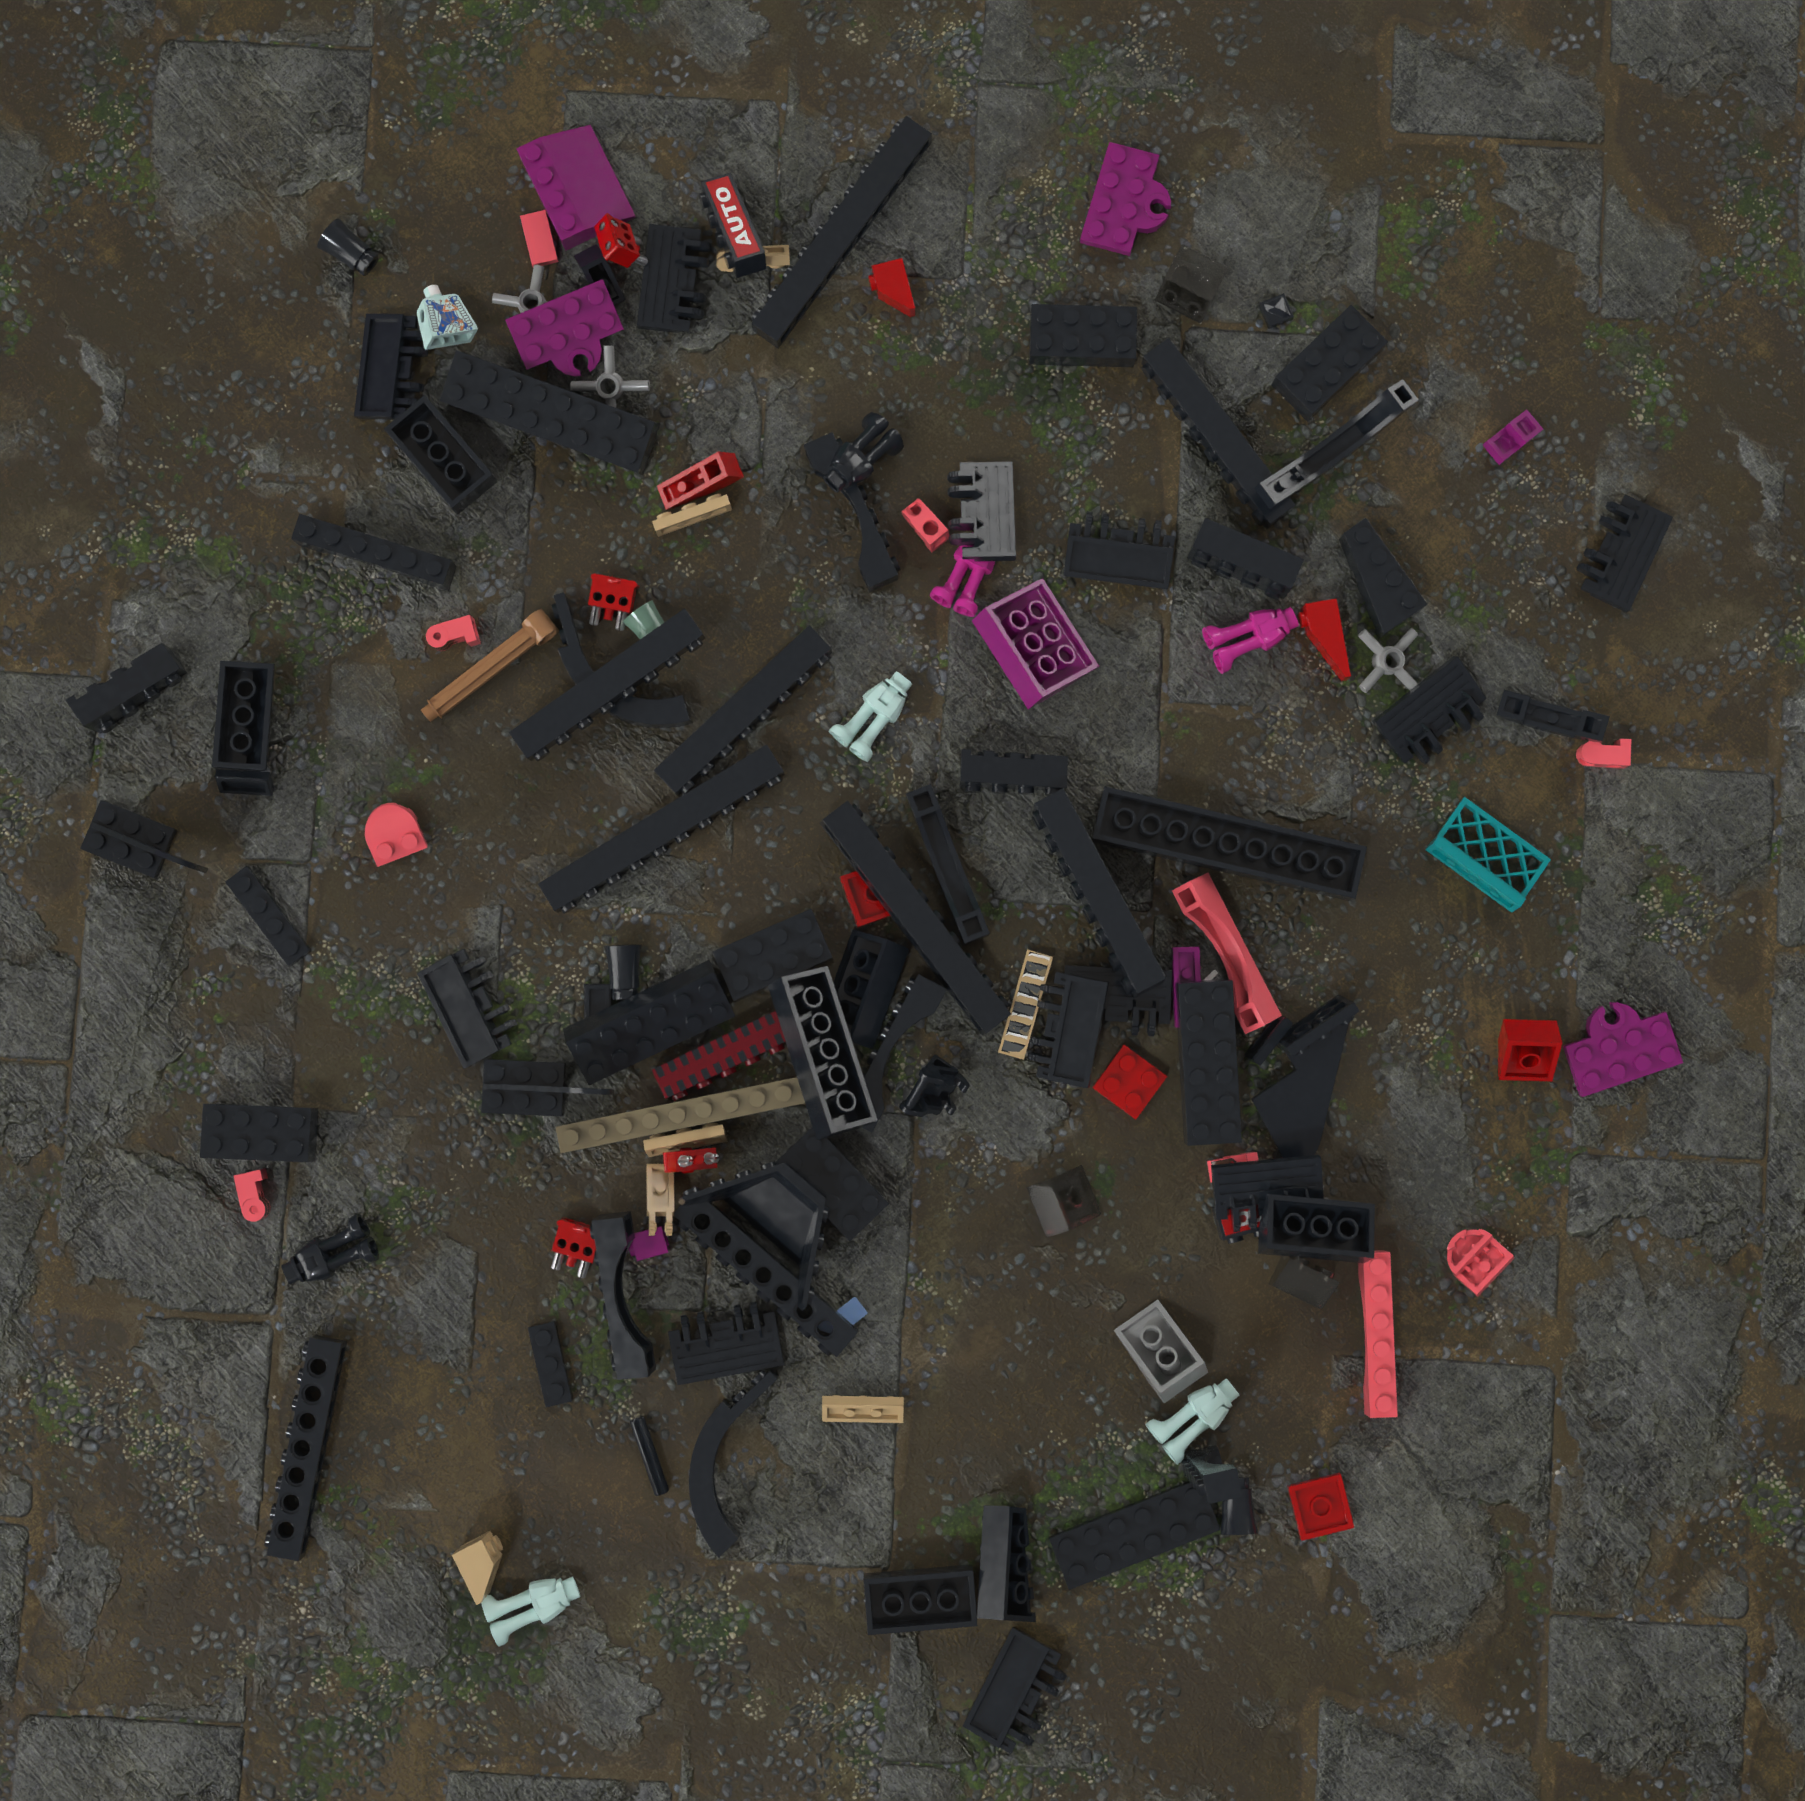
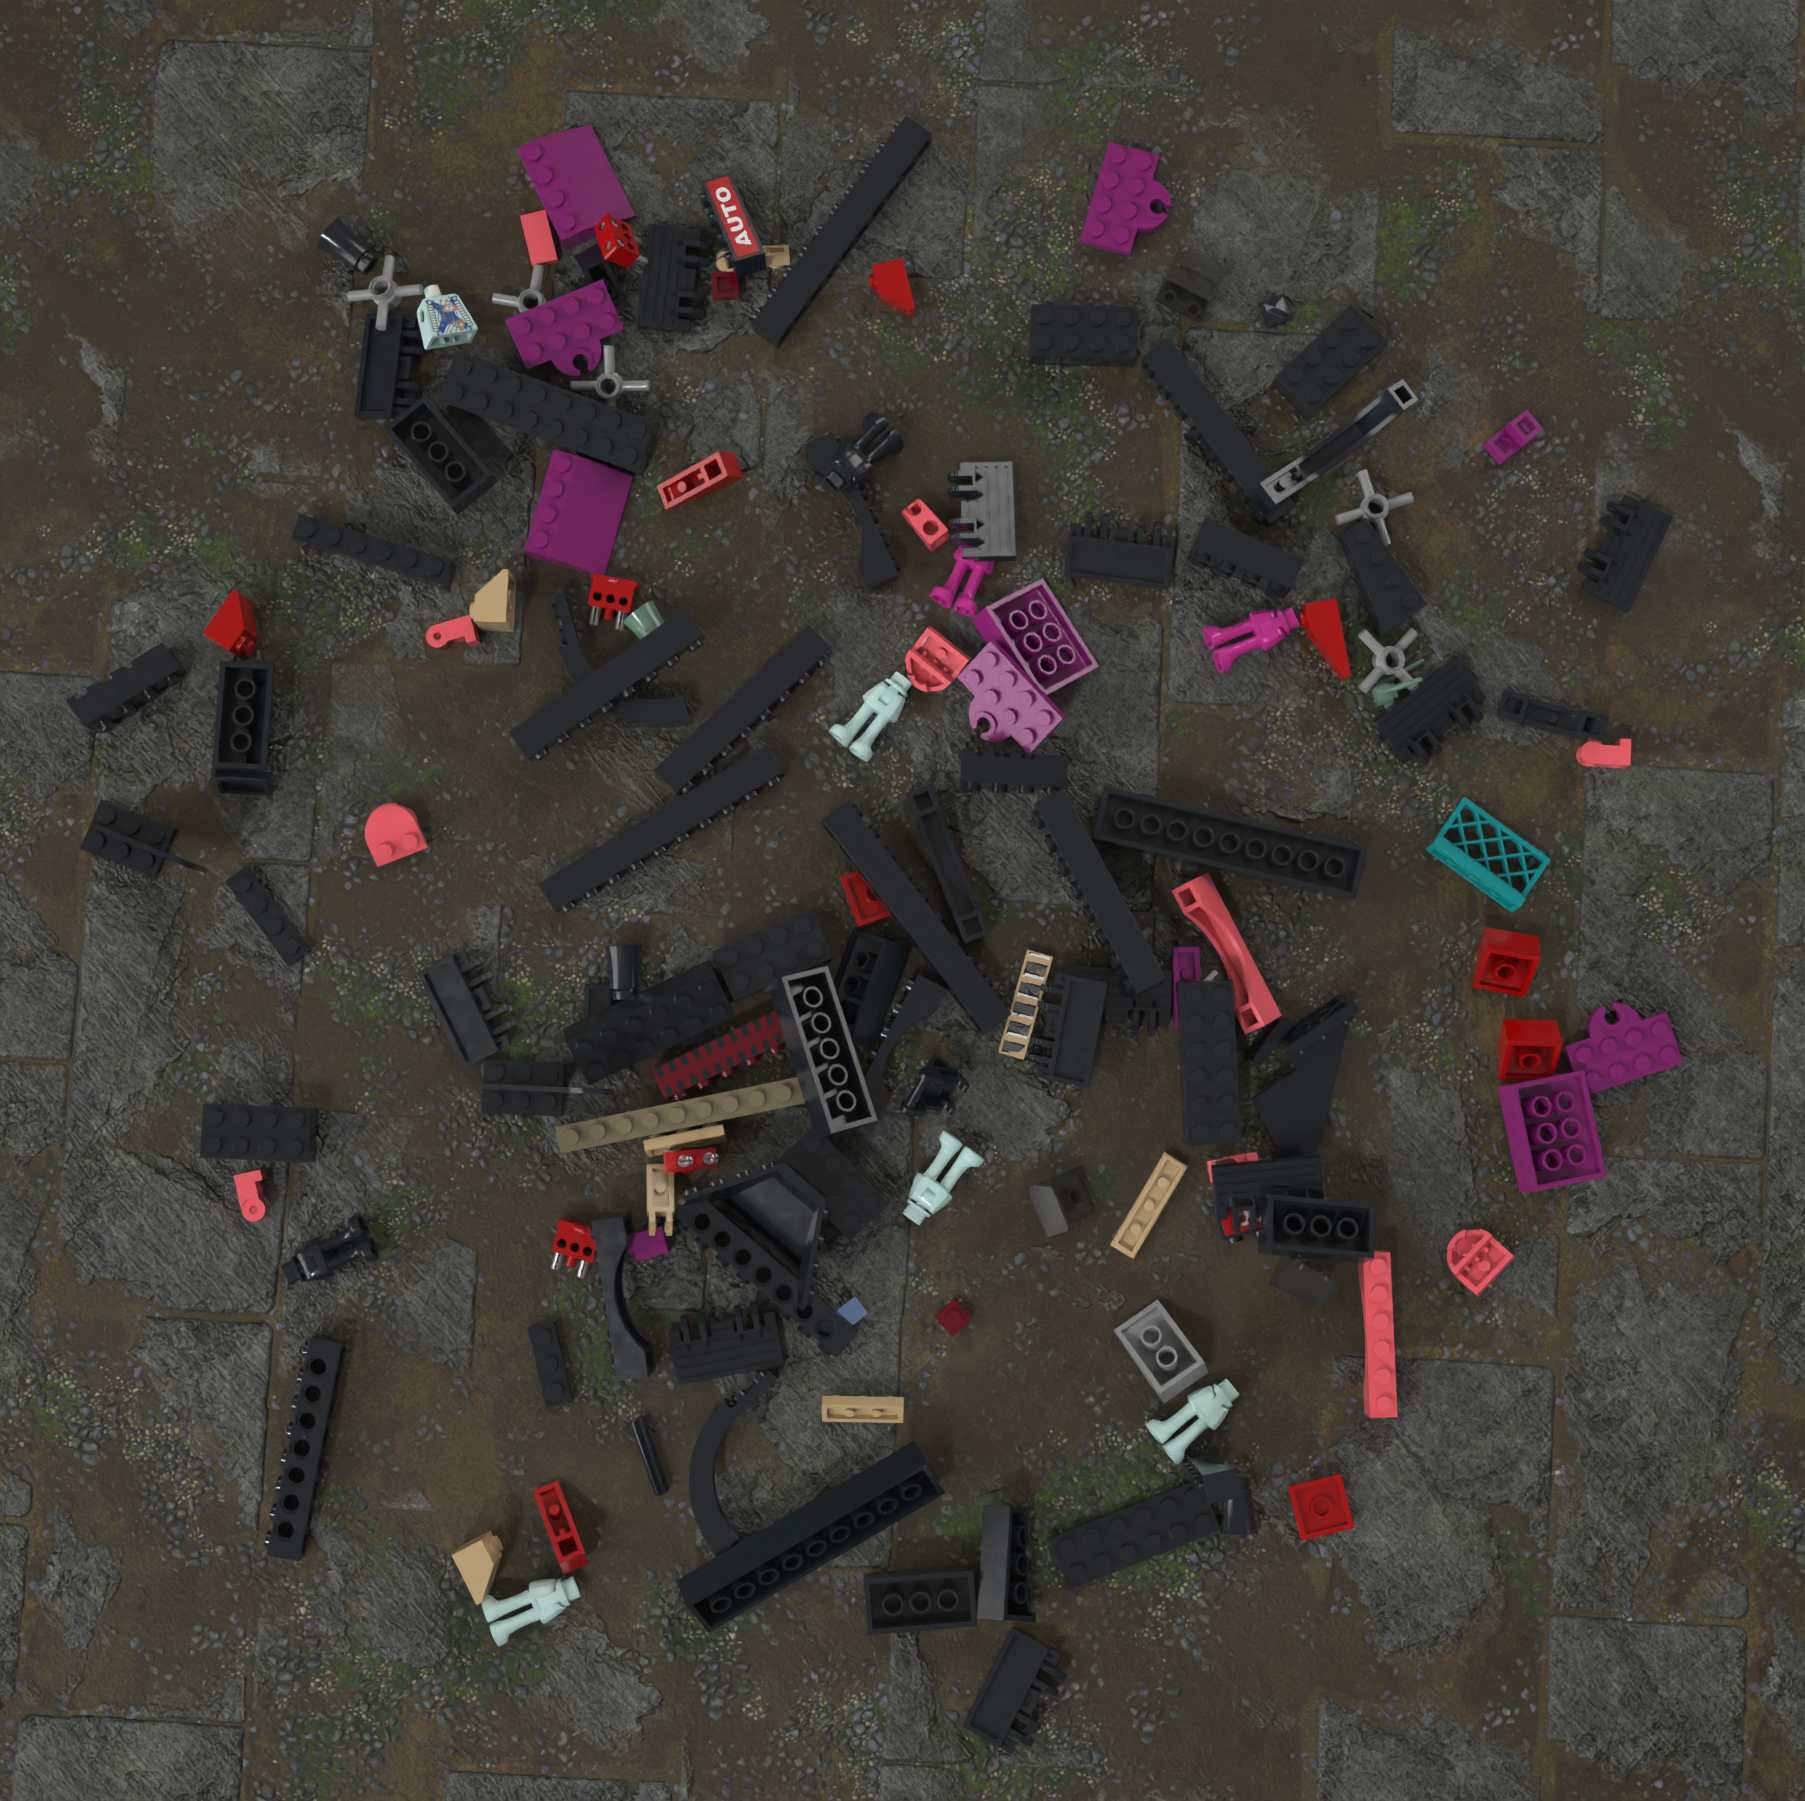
medium nougat piece [421,609,559,722] -> none
tan plate [652,494,732,537] -> none
red plate [1092,1045,1167,1120] -> none
none -> red slope [203,589,258,660]
none -> light grey bar [347,255,424,331]
none -> tan slope [470,569,517,632]
none -> magenta slope [524,449,633,575]
none -> red slope [533,1480,589,1574]
none -> black brick [677,1441,945,1633]
none -> dark red plate [712,271,739,301]
none -> light aqua piece [902,1130,985,1225]
none -> coral slope [905,626,971,692]
none -> dark red plate [934,1298,972,1337]
none -> magenta plate [957,639,1066,754]
none -> tan tile [1110,1152,1188,1259]
none -> light grey bar [1335,469,1414,547]
none -> sand green plant [1372,659,1425,710]
none -> red slope [1472,927,1541,997]
none -> magenta slope [1497,1070,1607,1192]

